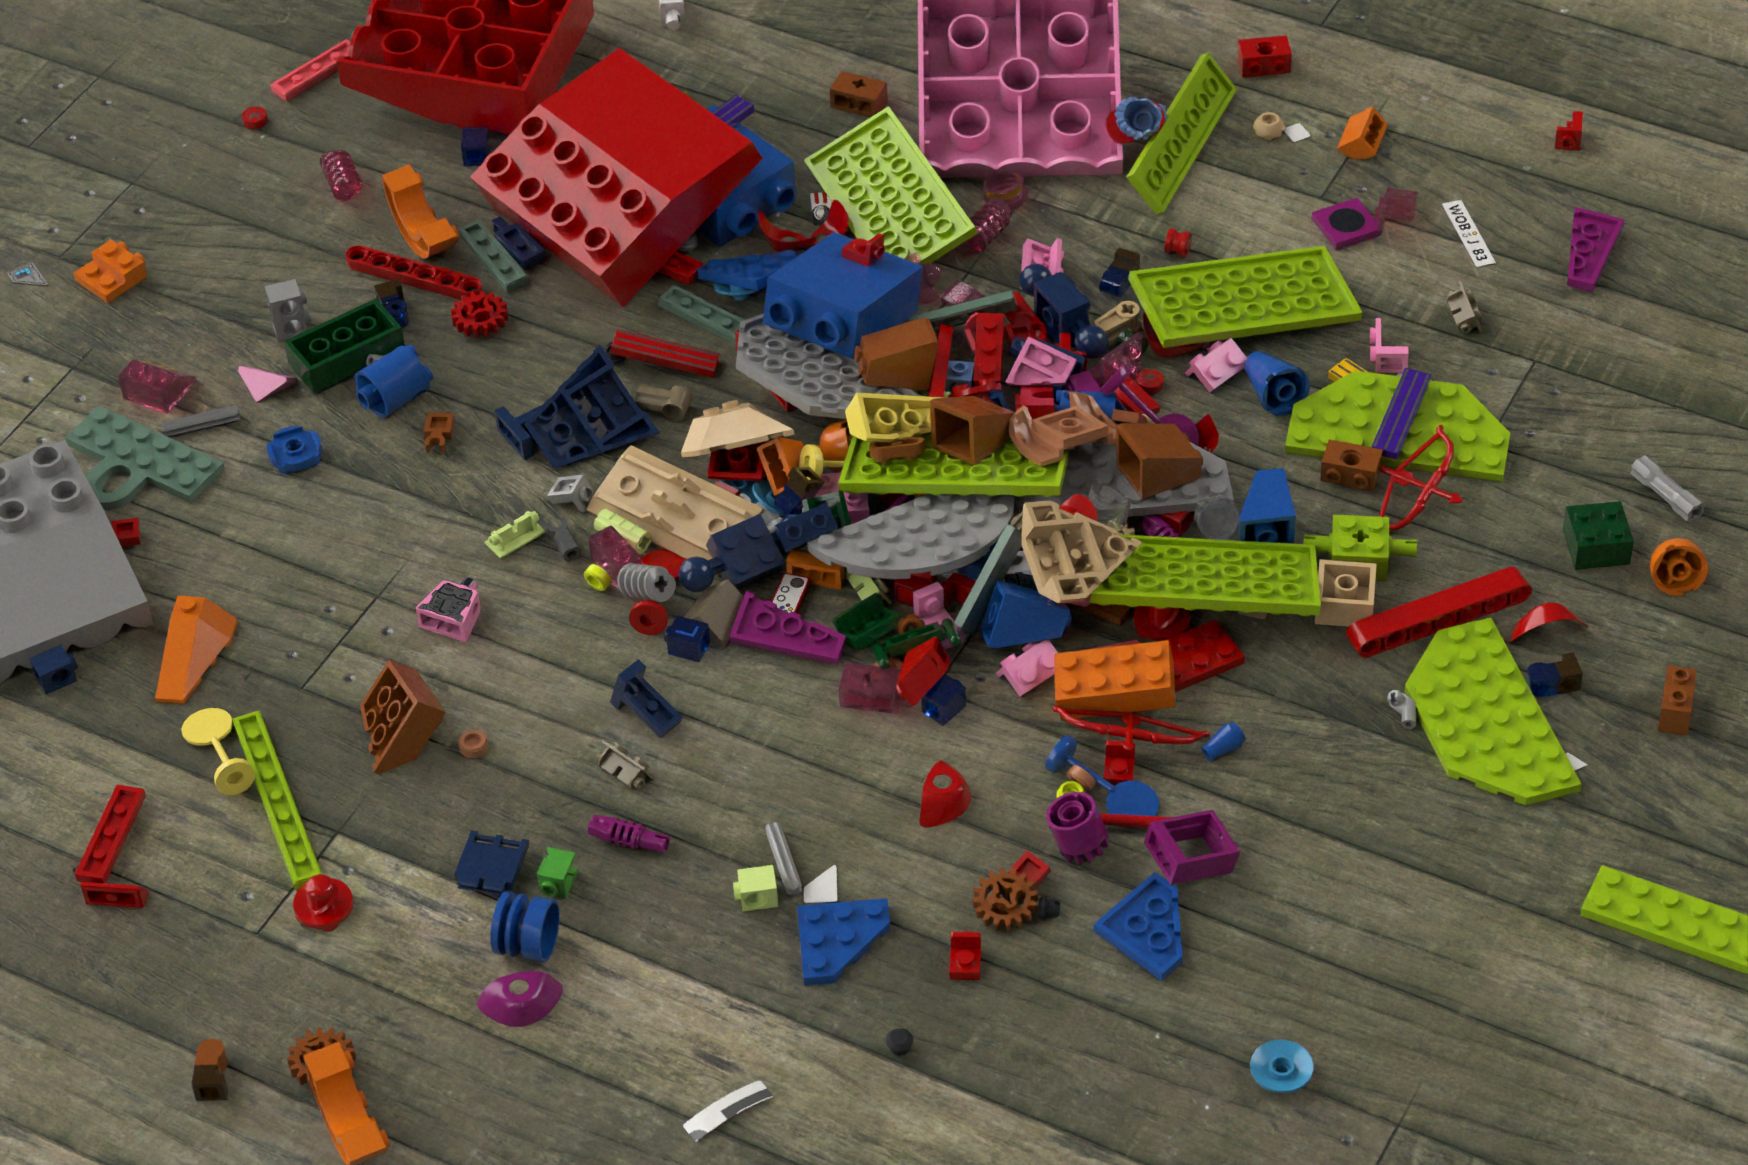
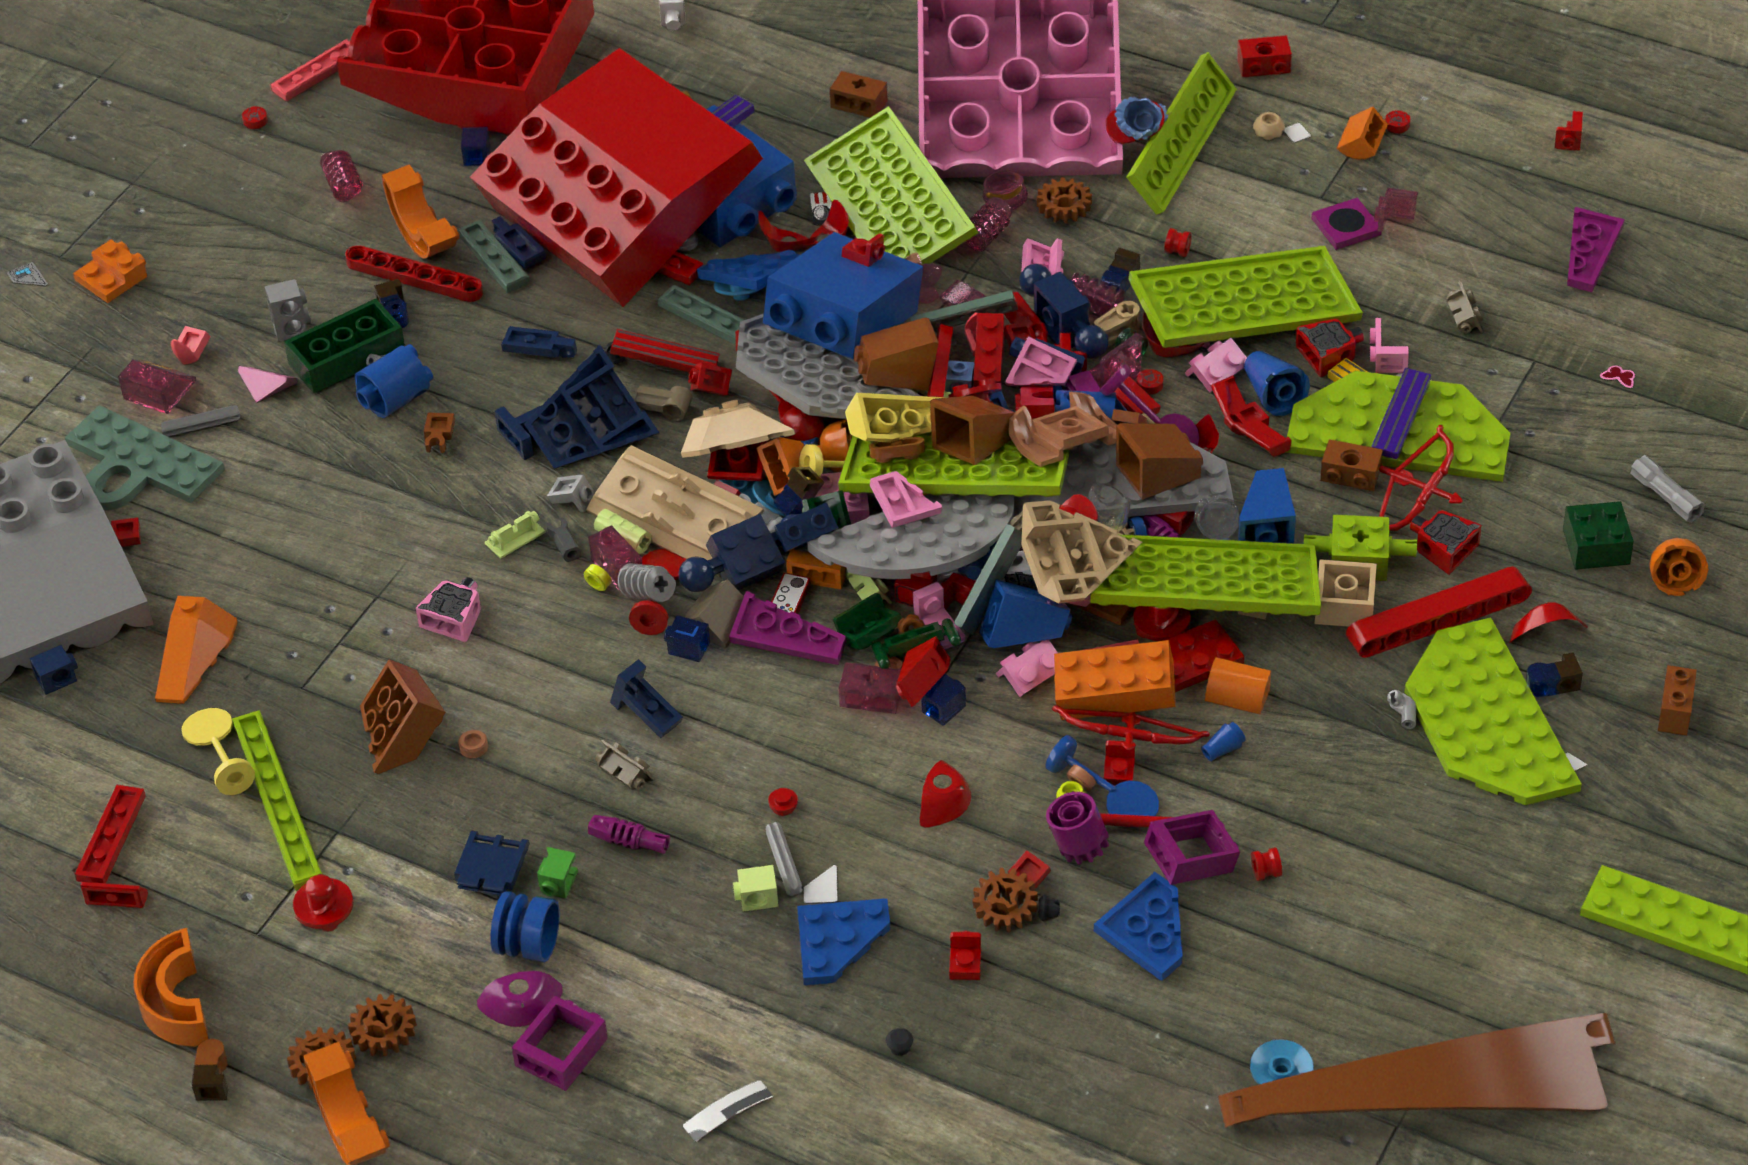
blue plate [267,426,322,474] -> none
red gear [451,291,508,338] -> none
white sticker [1442,200,1496,267] -> none
none -> orange brick [134,928,209,1047]
none -> coral plate [171,326,211,365]
none -> dark orange gear [348,994,417,1056]
none -> dark blue hinge [501,326,577,358]
none -> magenta window [512,995,608,1091]
none -> red bracket [688,362,732,396]
none -> red plate [768,788,798,816]
none -> red hair [778,400,826,446]
none -> bright pink wing [870,471,942,528]
none -> dark orange gear [1037,177,1092,223]
none -> clear pink piece [1071,273,1126,316]
none -> blue tile [1127,516,1147,536]
none -> orange brick [1205,657,1271,714]
none -> red plate [1210,375,1292,457]
none -> dark orange panel [1218,1013,1616,1128]
none -> red wheel [1251,847,1282,881]
none -> torso [1296,319,1364,378]
none -> red tile [1385,110,1410,134]
none -> torso [1410,510,1482,575]
none -> dark red sticker [1600,366,1635,388]

